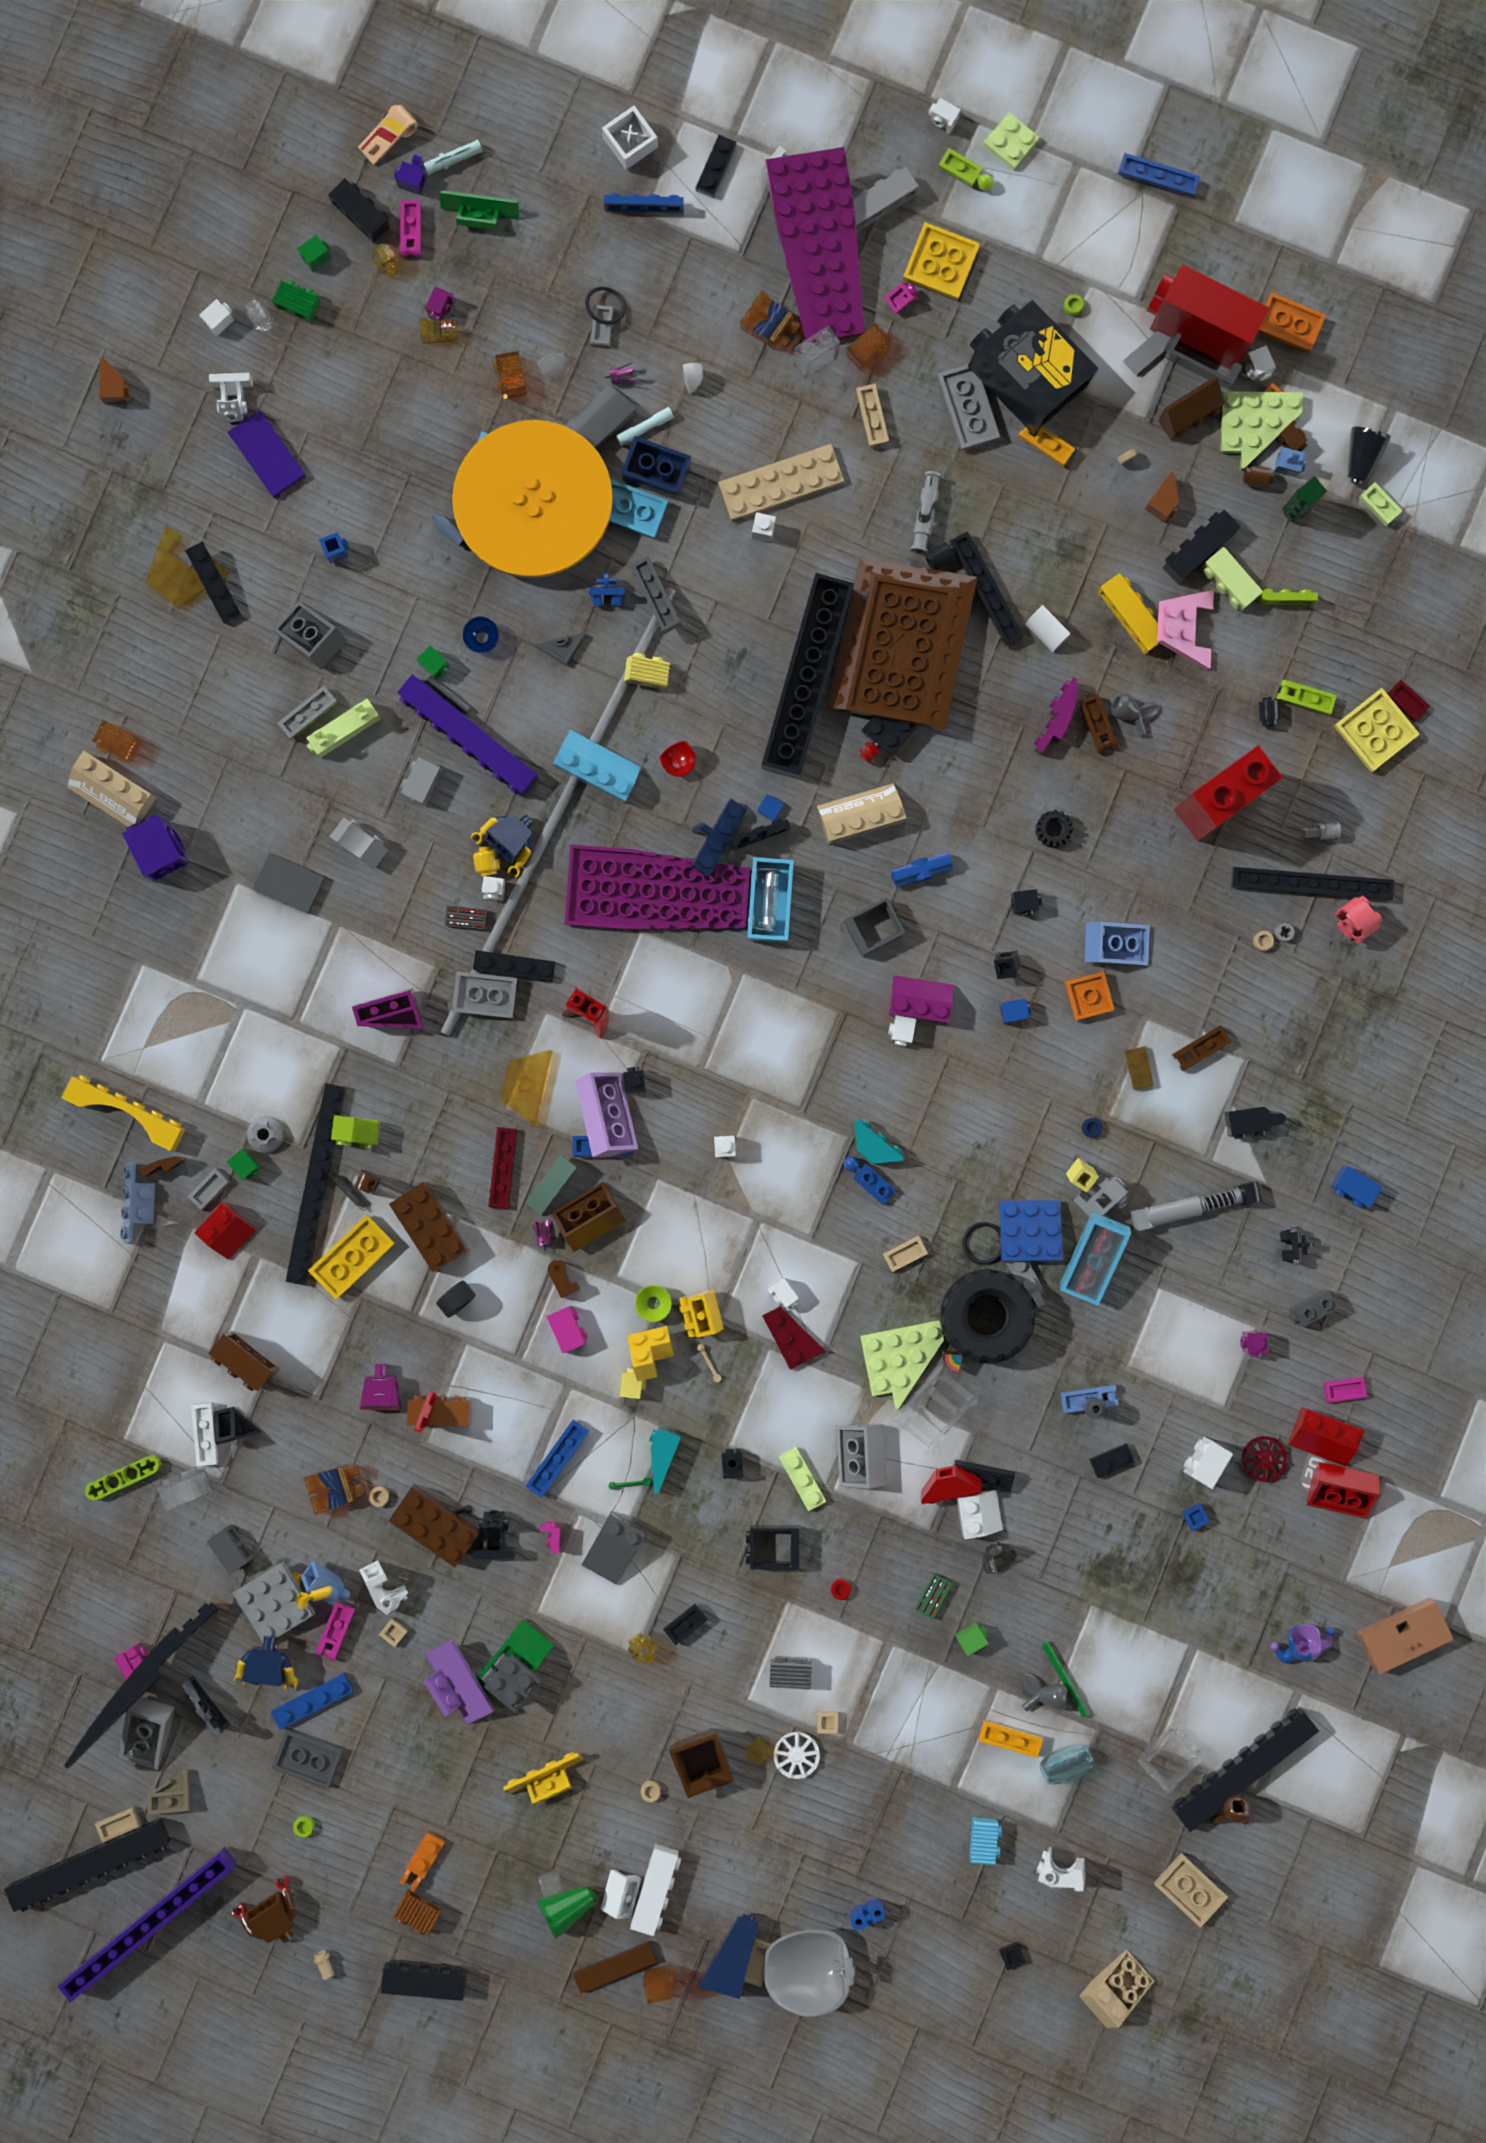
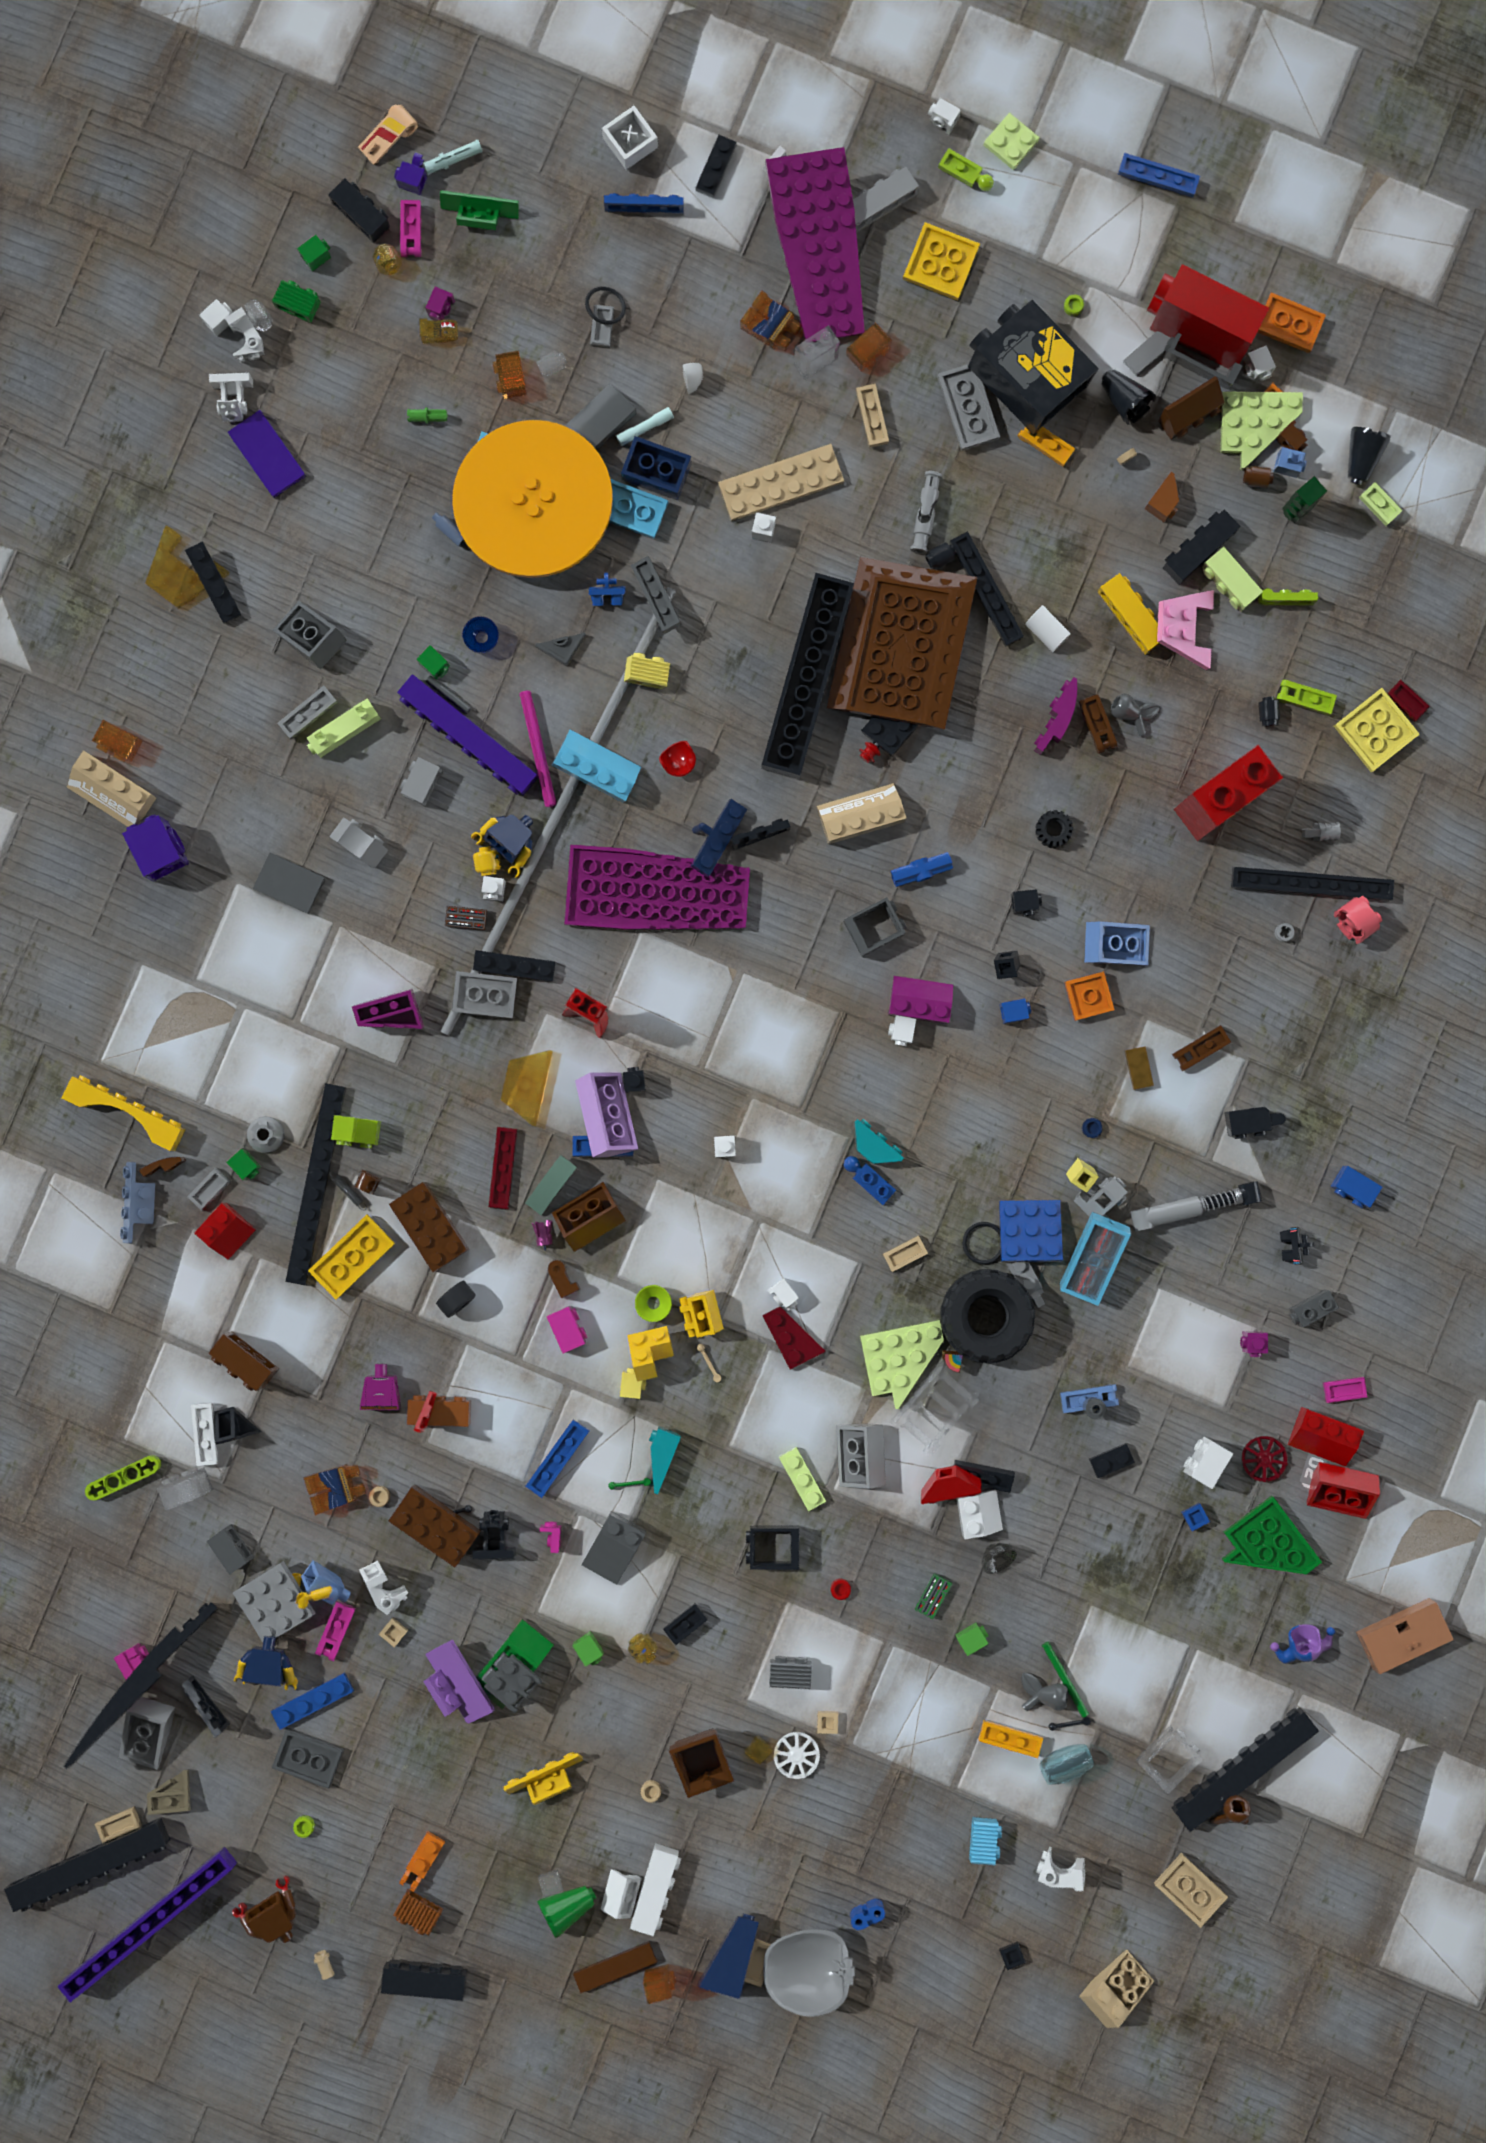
dark orange slope [99,358,131,404] -> none
blue brick [319,532,350,564] -> none
flat silver piece [605,362,635,385] -> none
black brick [721,1448,744,1479] -> none
medium azure piece [747,857,794,943] -> none
blue tile [757,794,784,821] -> none
dark pink bracket [884,282,919,314] -> none
tan tile [1253,931,1274,951] -> none
none -> white tile [225,307,264,362]
none -> bright green axle [407,407,448,424]
none -> dark pink axle [519,690,557,807]
none -> bright green brick [572,1631,604,1667]
none -> black hinge [1048,1717,1091,1731]
none -> black cone [1101,370,1156,425]
none -> green wing [1222,1495,1322,1575]

